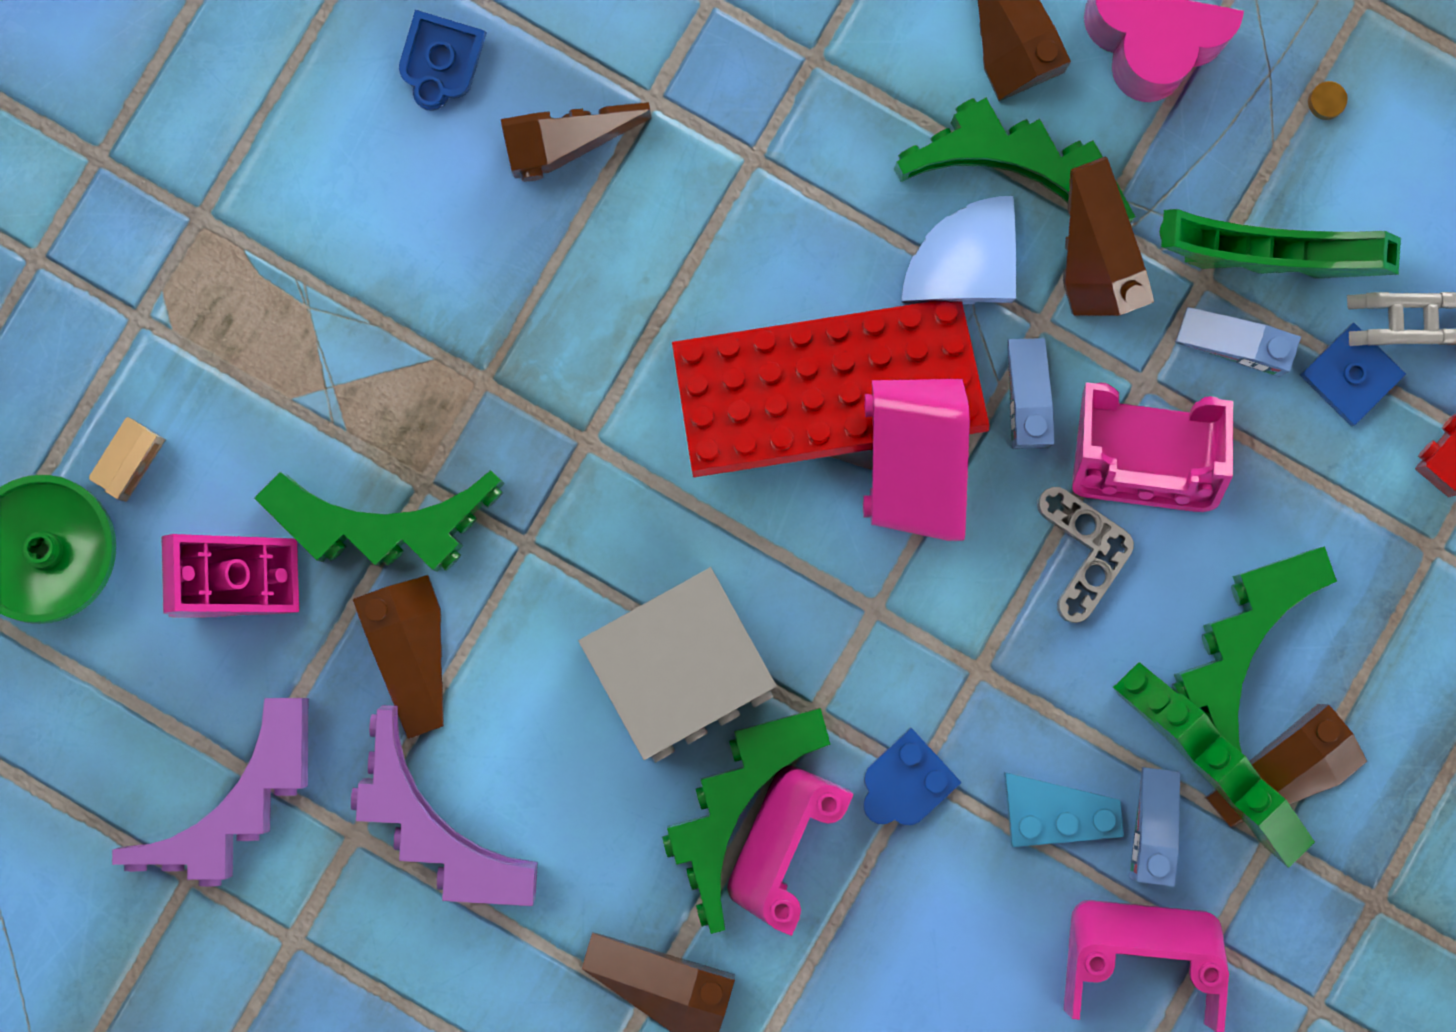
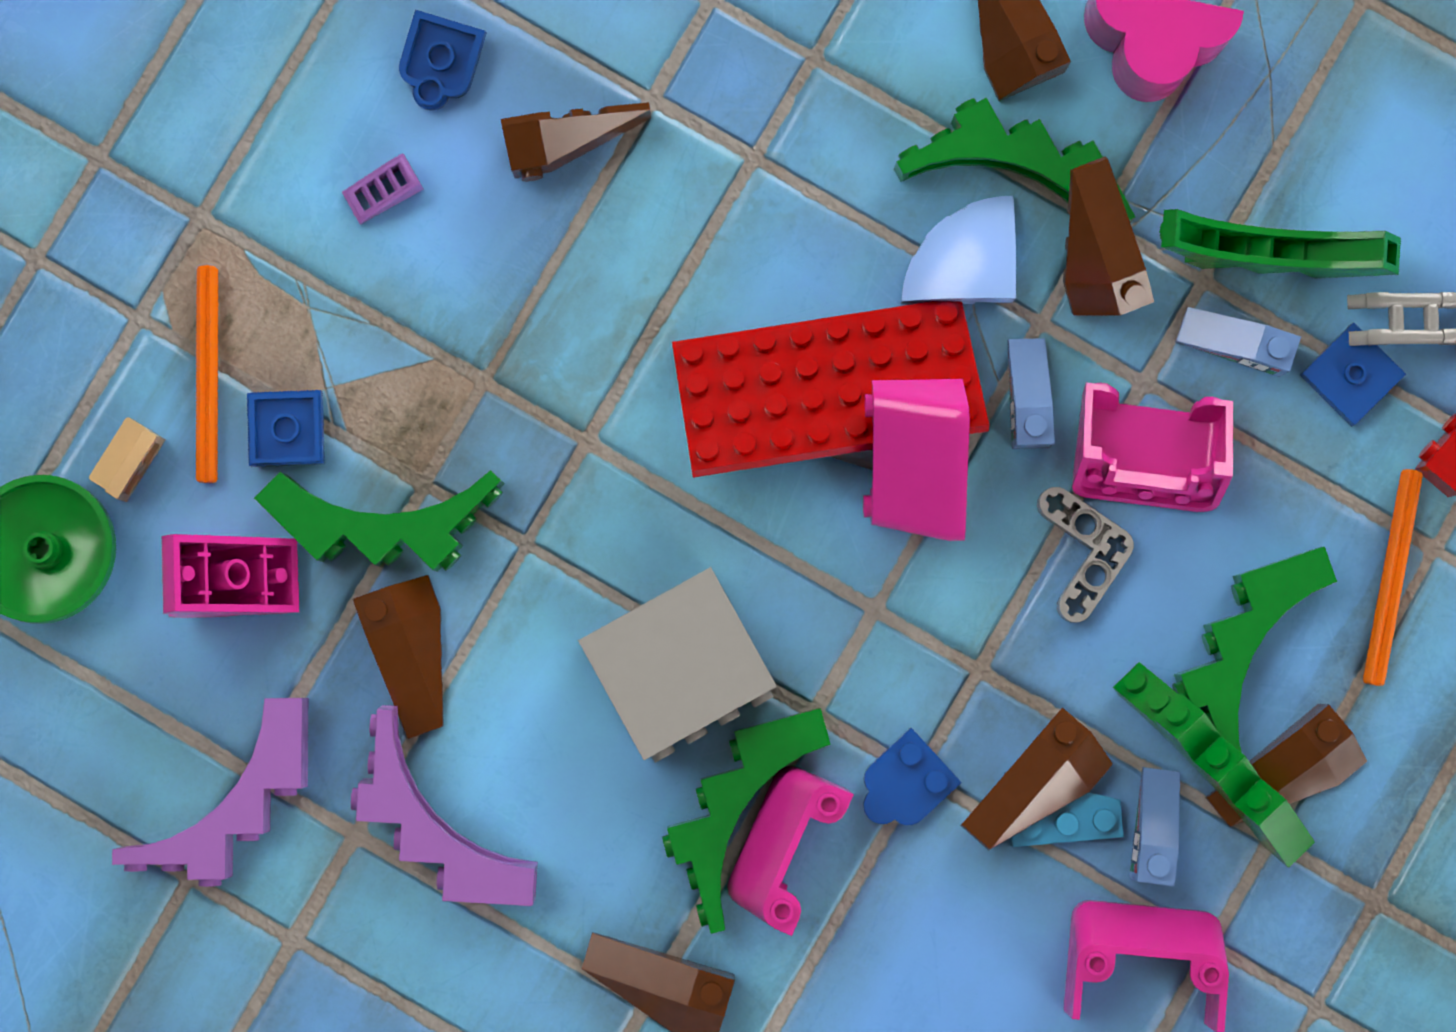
pearl gold tile [1308,81,1348,120] -> none
none -> orange axle [196,265,218,483]
none -> blue plate [247,390,325,467]
none -> medium lavender slope [342,153,424,225]
none -> reddish brown wedge [960,707,1113,850]
none -> orange axle [1363,469,1423,686]

